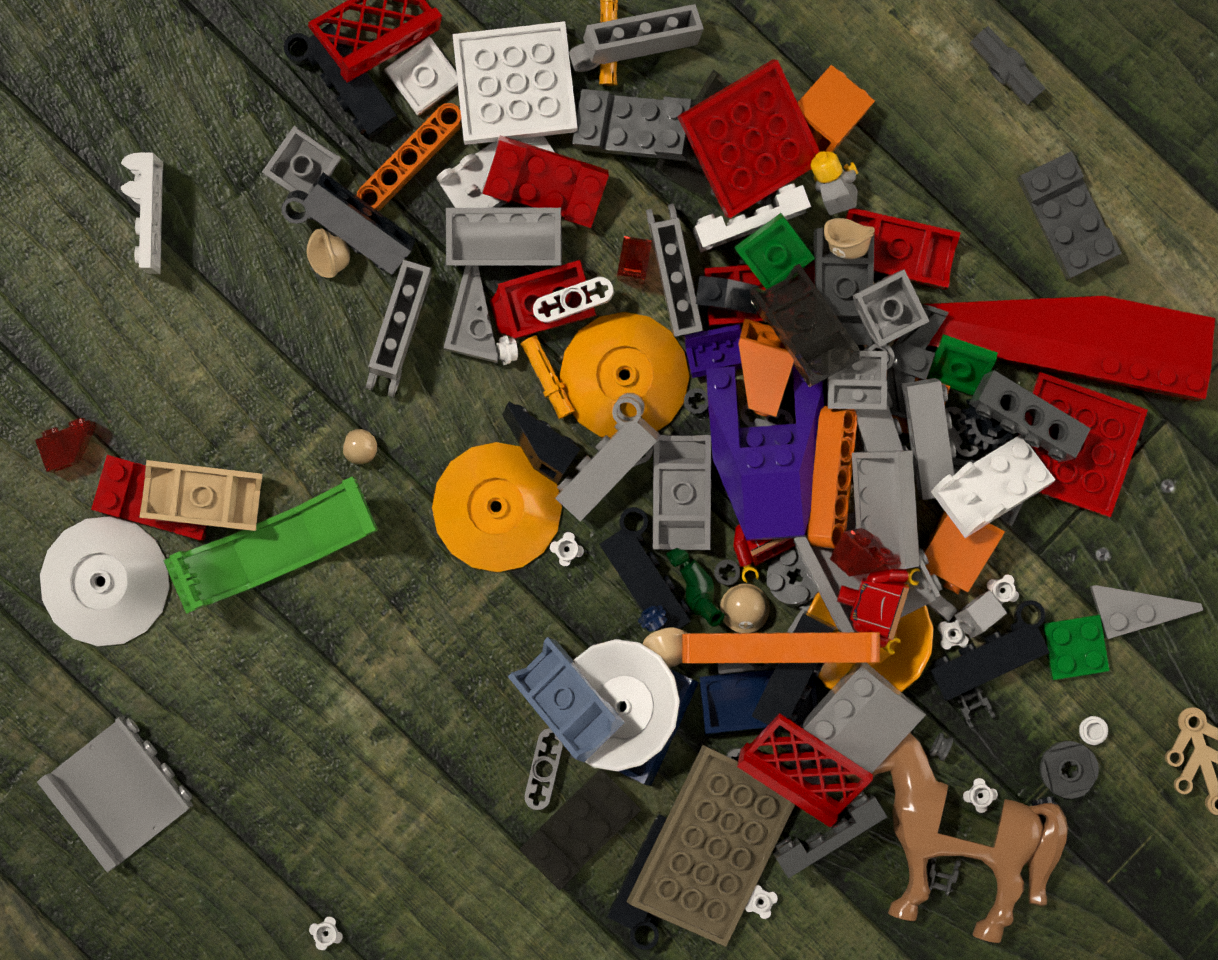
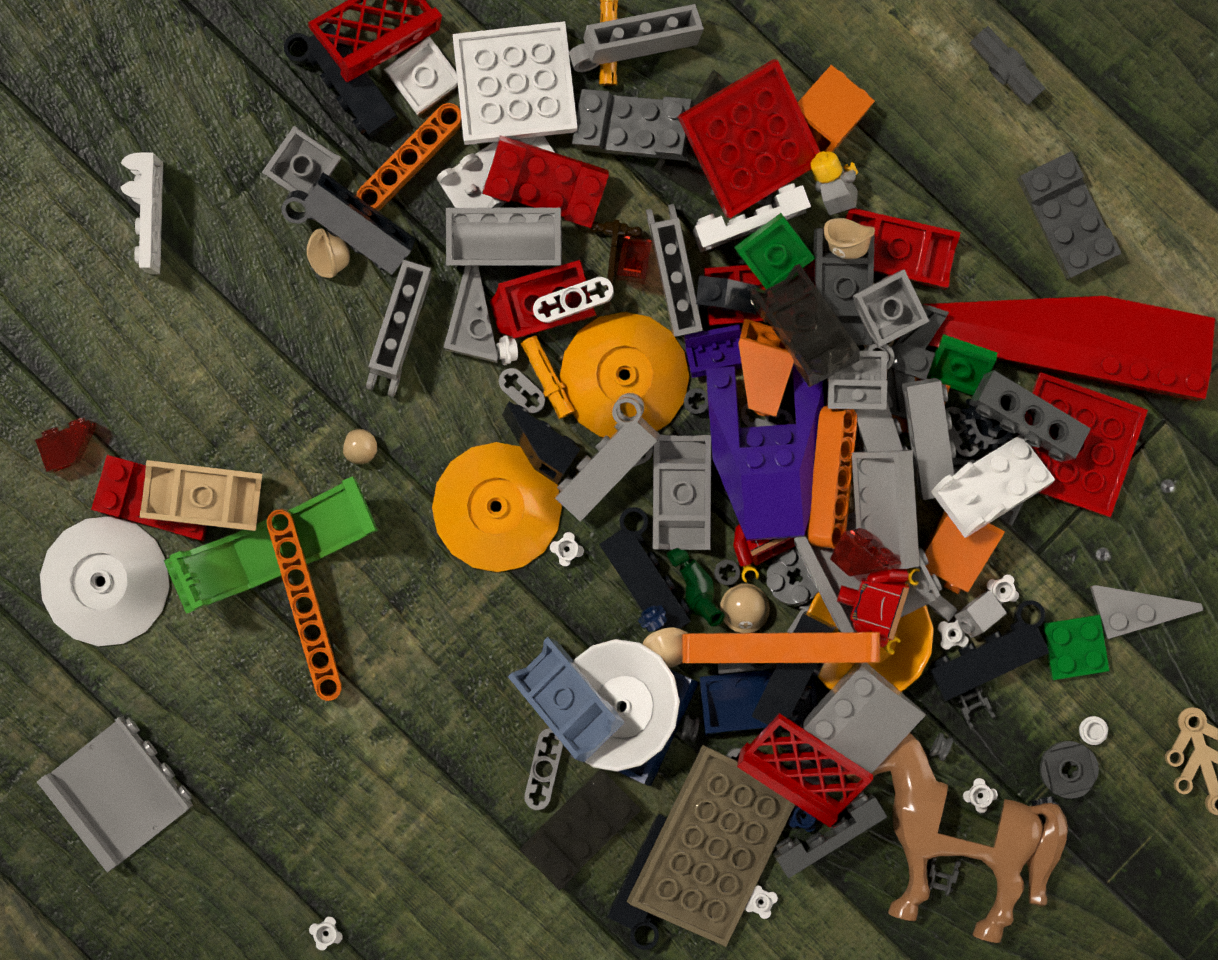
none -> orange beam [267,508,342,701]
none -> light grey beam [499,368,545,414]
none -> dark brown piece [589,219,643,310]
none -> dark grey bush [681,715,700,742]
none -> dark blue plate [788,805,816,832]

